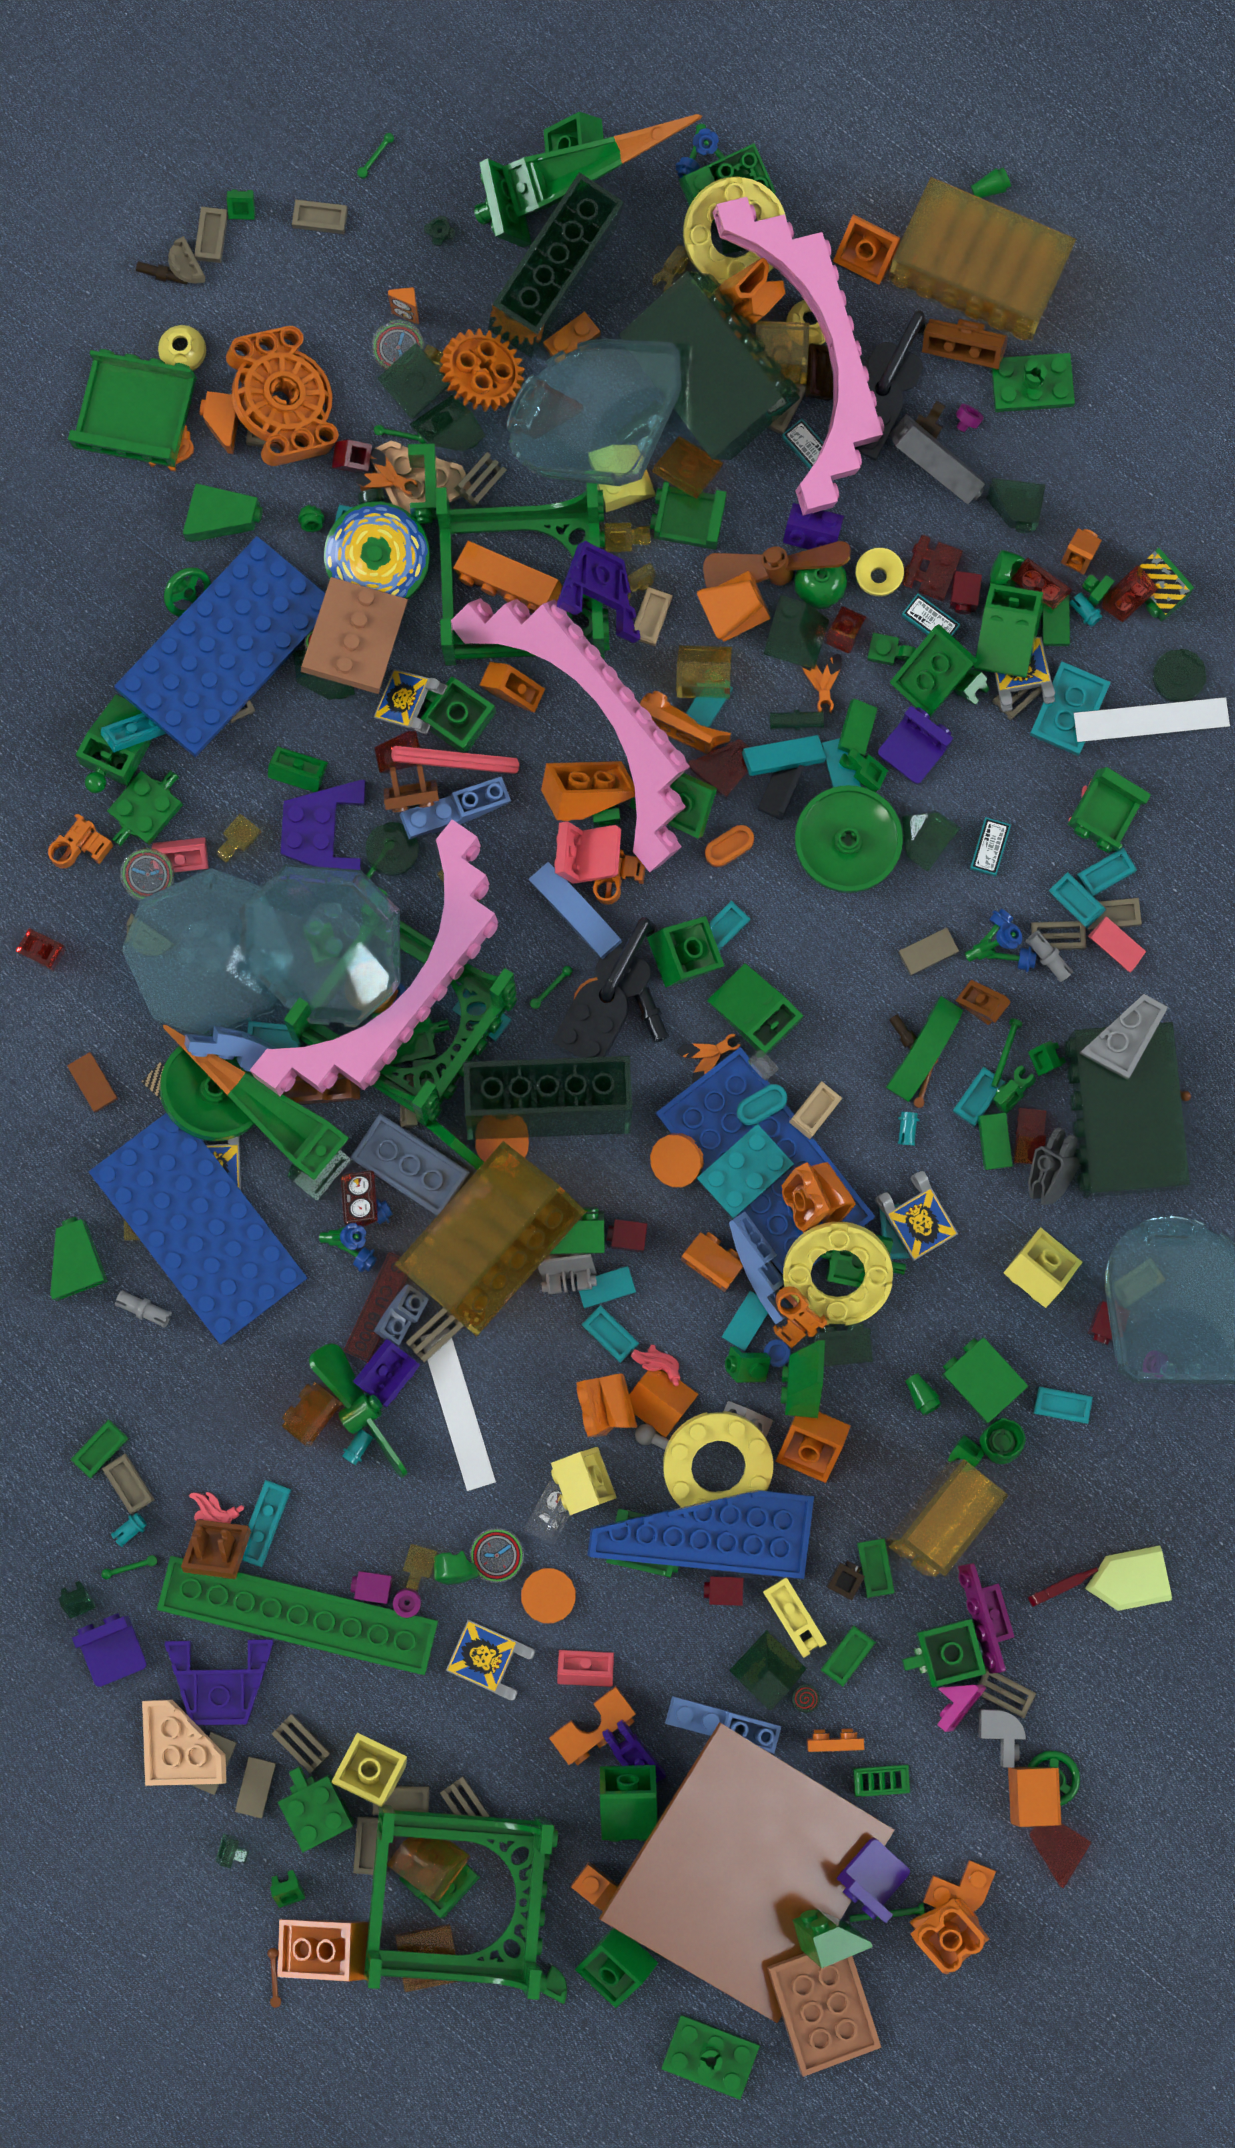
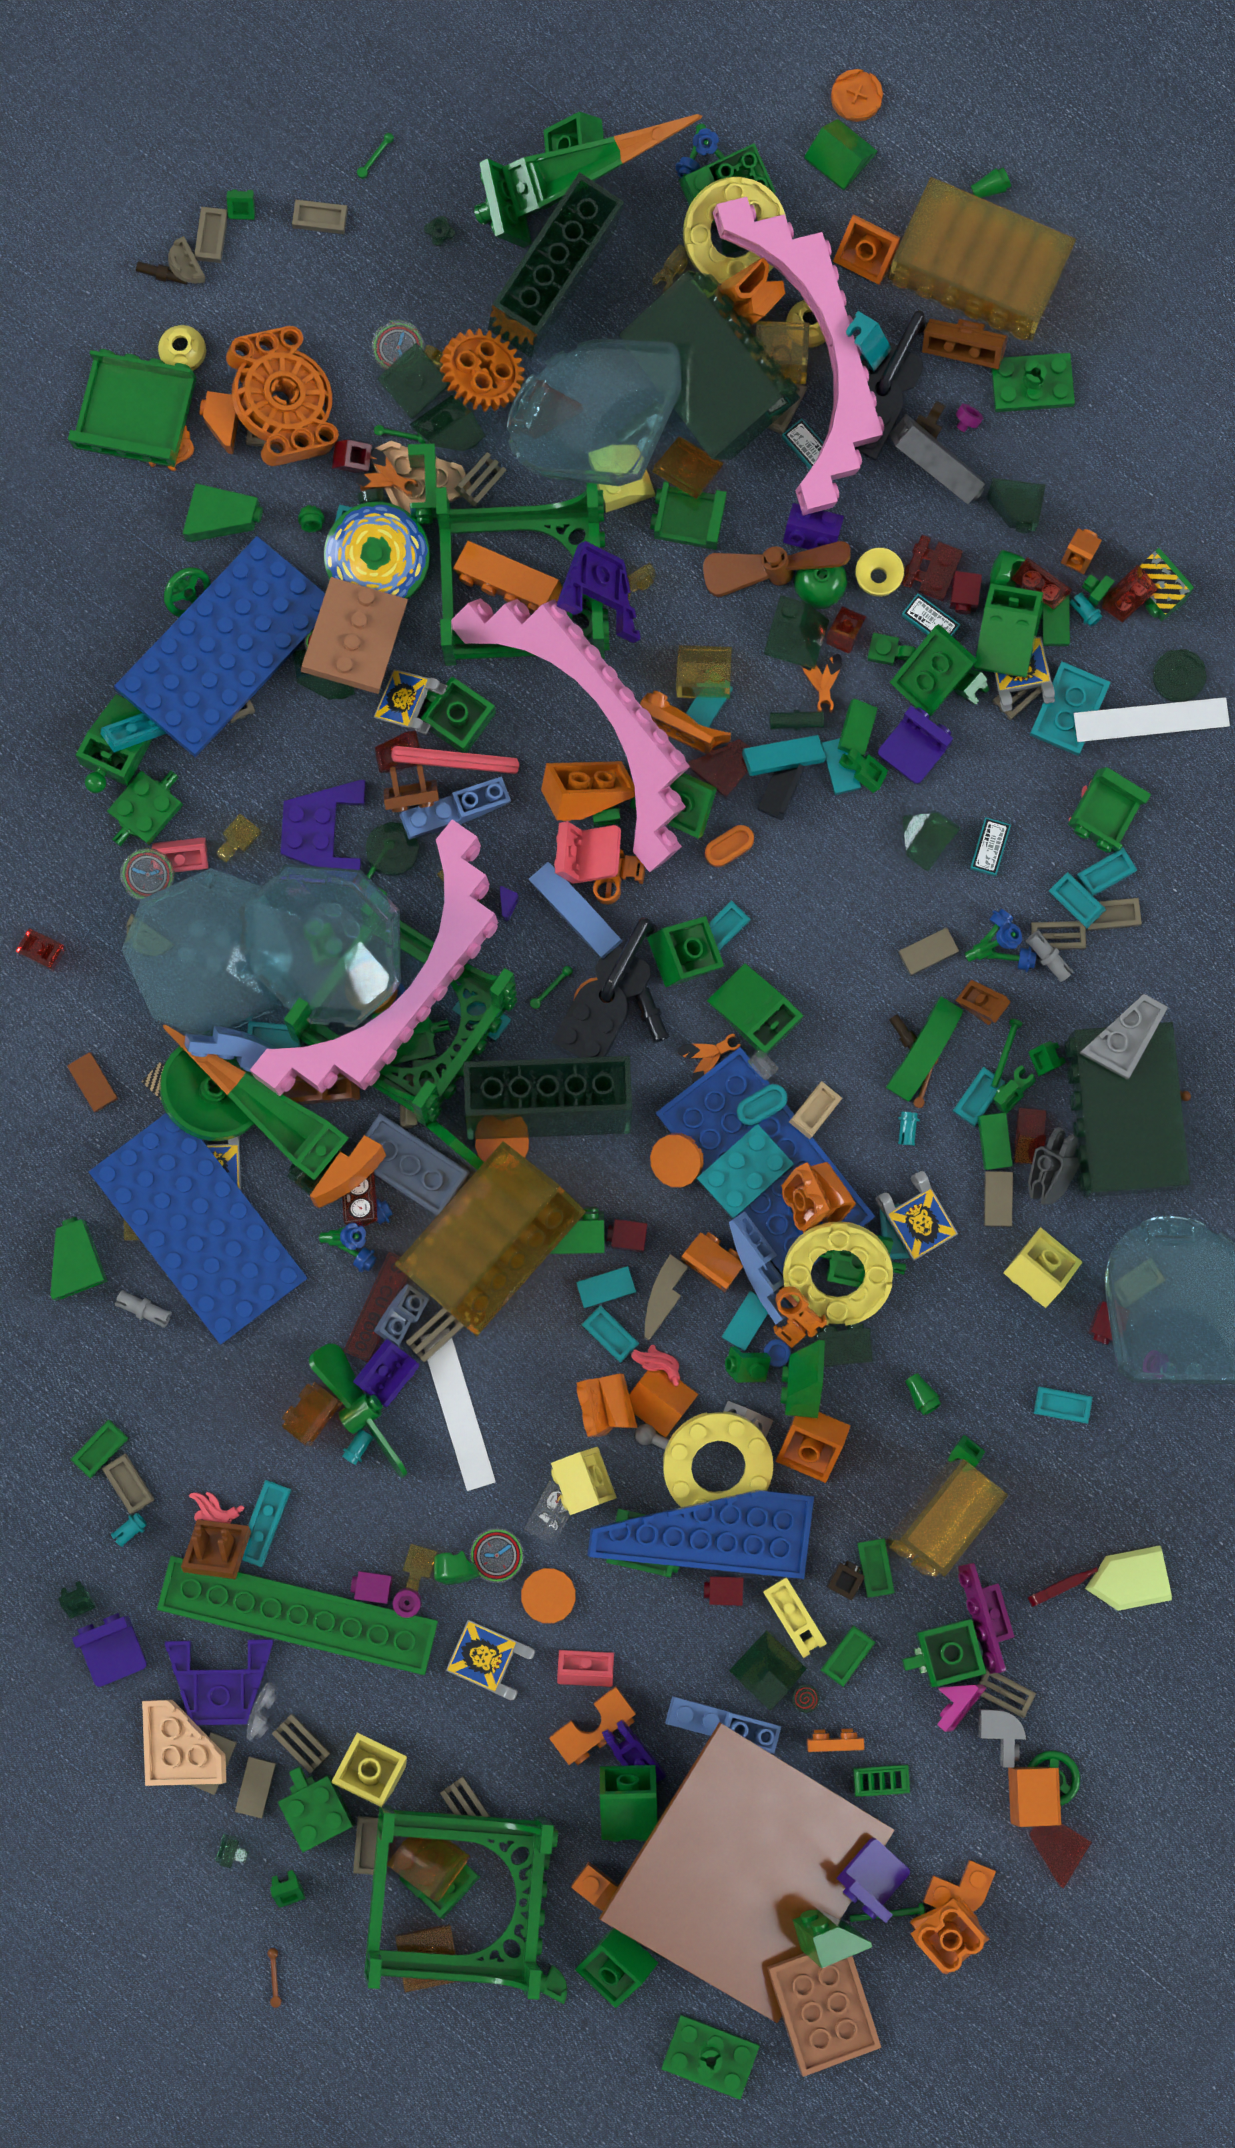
orange piece [48,814,114,868] -> none
green hinge [101,1555,158,1580] -> none
green slope [268,746,328,792] -> none
orange slope [277,1919,368,1981] -> none
dark tan tile [373,1786,430,1815] -> none
orange slope [388,287,419,324] -> none
orange slope [479,662,545,713] -> none
light grey hinge [536,1253,597,1295] -> none
orange plate [543,311,601,365] -> none
clear yellow plate [605,523,650,552] -> none
tan tile [634,587,673,646] -> none
orange piece [697,571,771,642] -> none
green dish [795,785,903,893] -> none
dark brown tile [806,343,833,401] -> none
green panel [942,1337,1028,1424] -> none
green hair [979,1418,1026,1464] -> none
coral slope [1088,916,1146,973] -> none
none -> clear slope [246,1681,278,1741]
none -> orange slope [310,1135,387,1208]
none -> dark purple slope [500,886,519,922]
none -> dark tan slope [644,1254,688,1341]
none -> green slope [804,119,877,191]
none -> orange tile [831,69,883,122]
none -> teal hinge [846,311,892,371]
none -> dark tan tile [984,1171,1013,1227]

